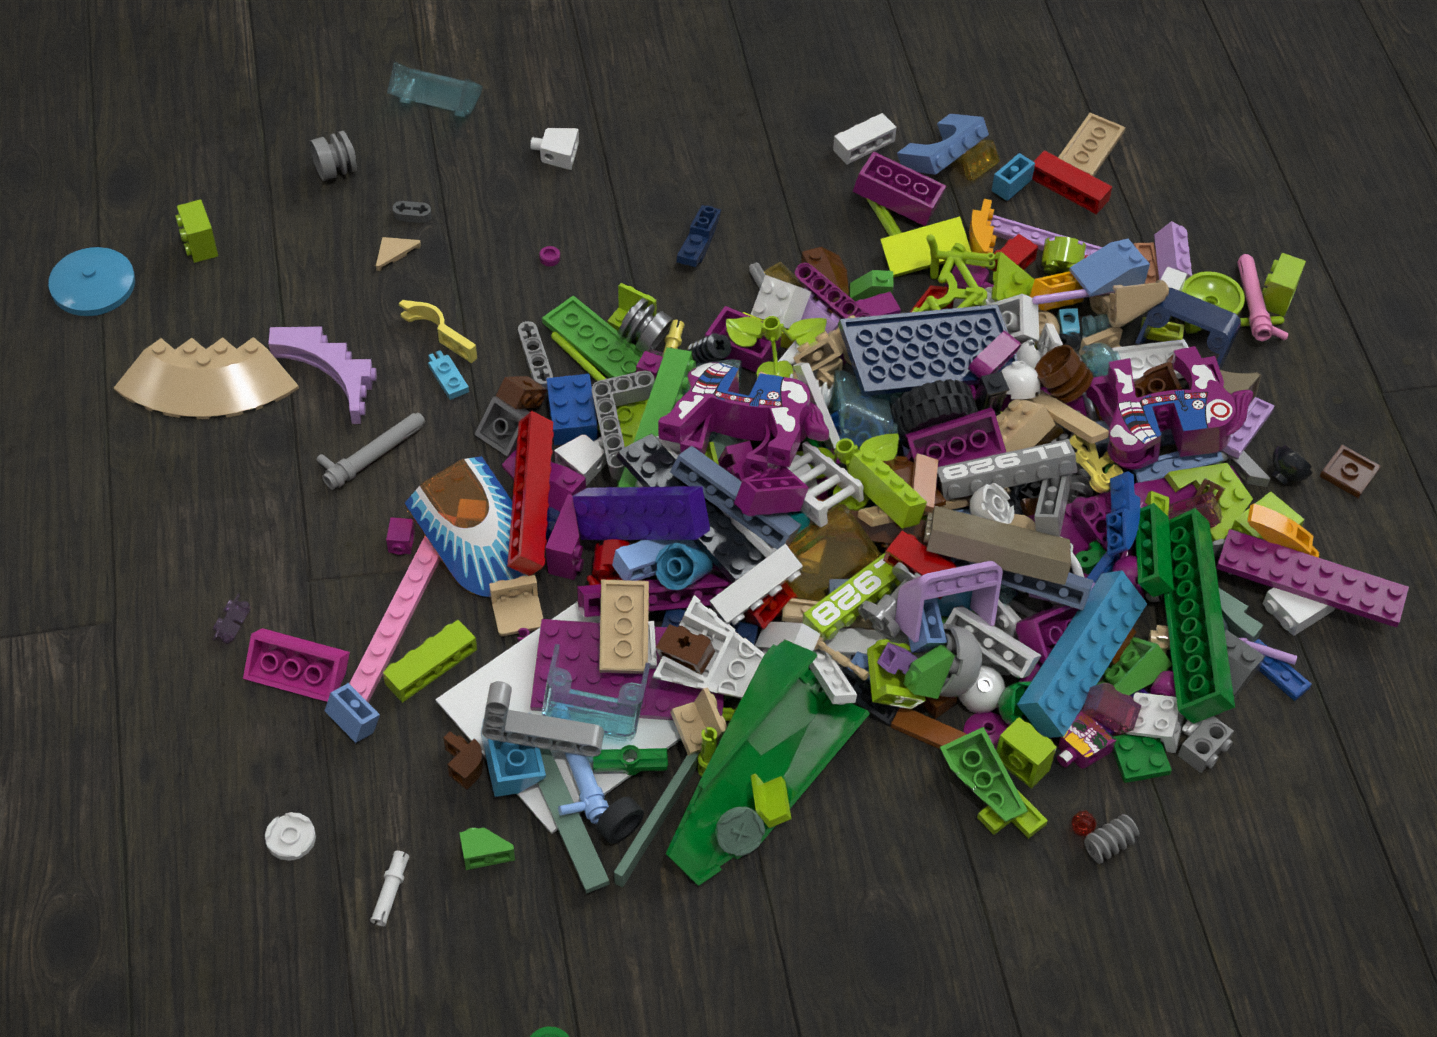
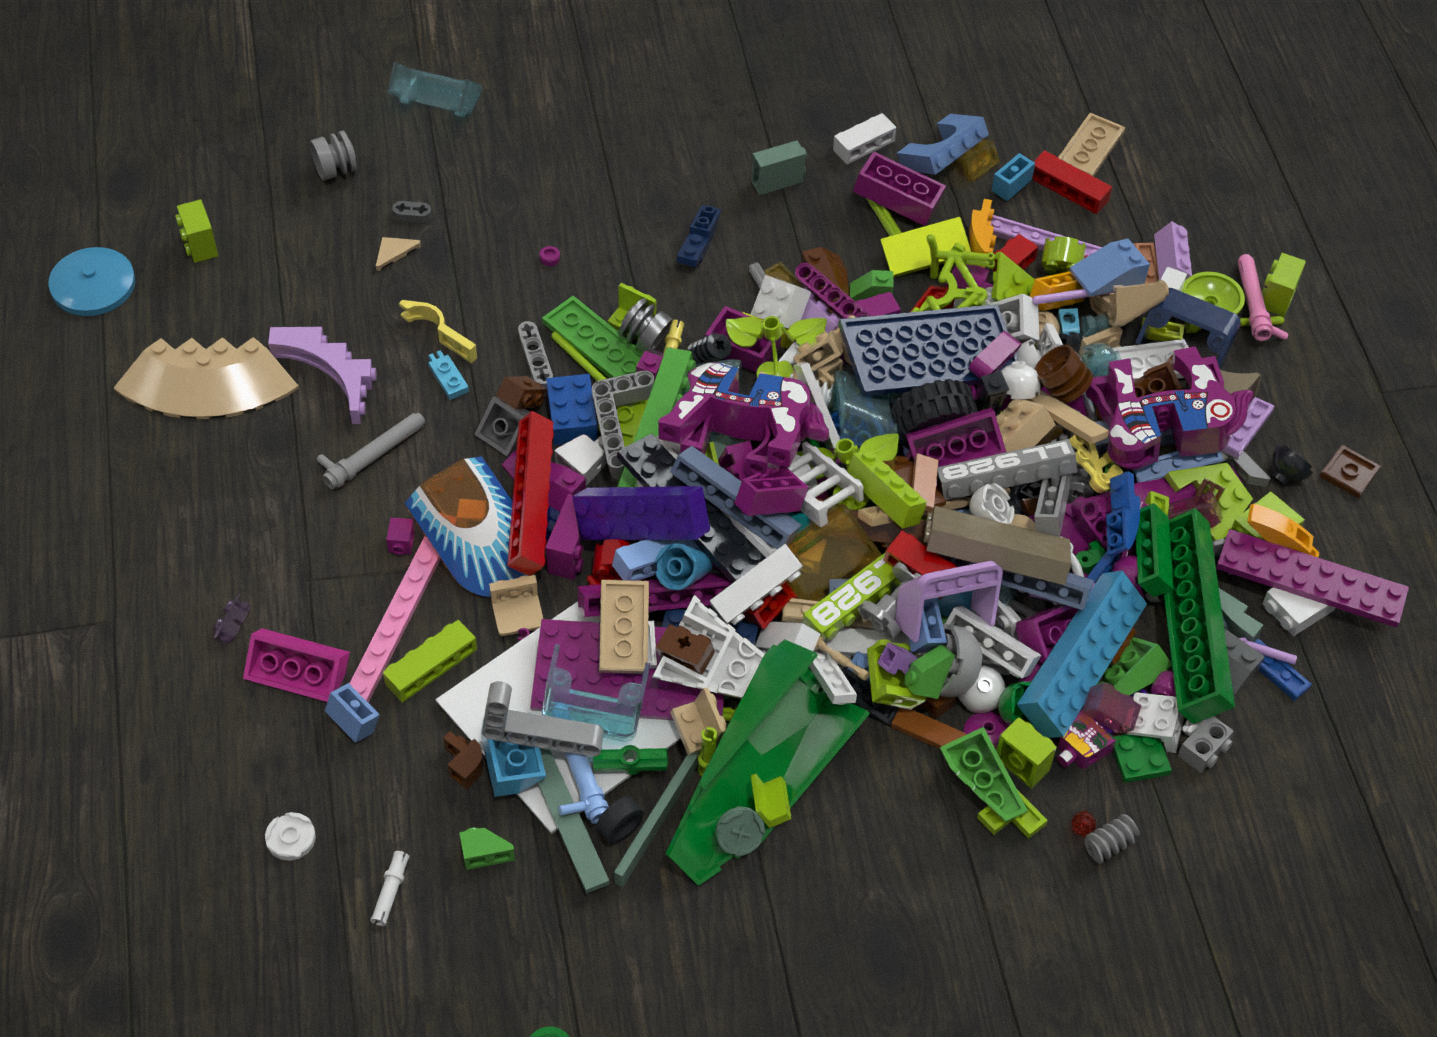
white torso [531,128,579,170] -> none
tan gear [1148,625,1171,654] -> none
none -> sand green brick [751,141,807,195]

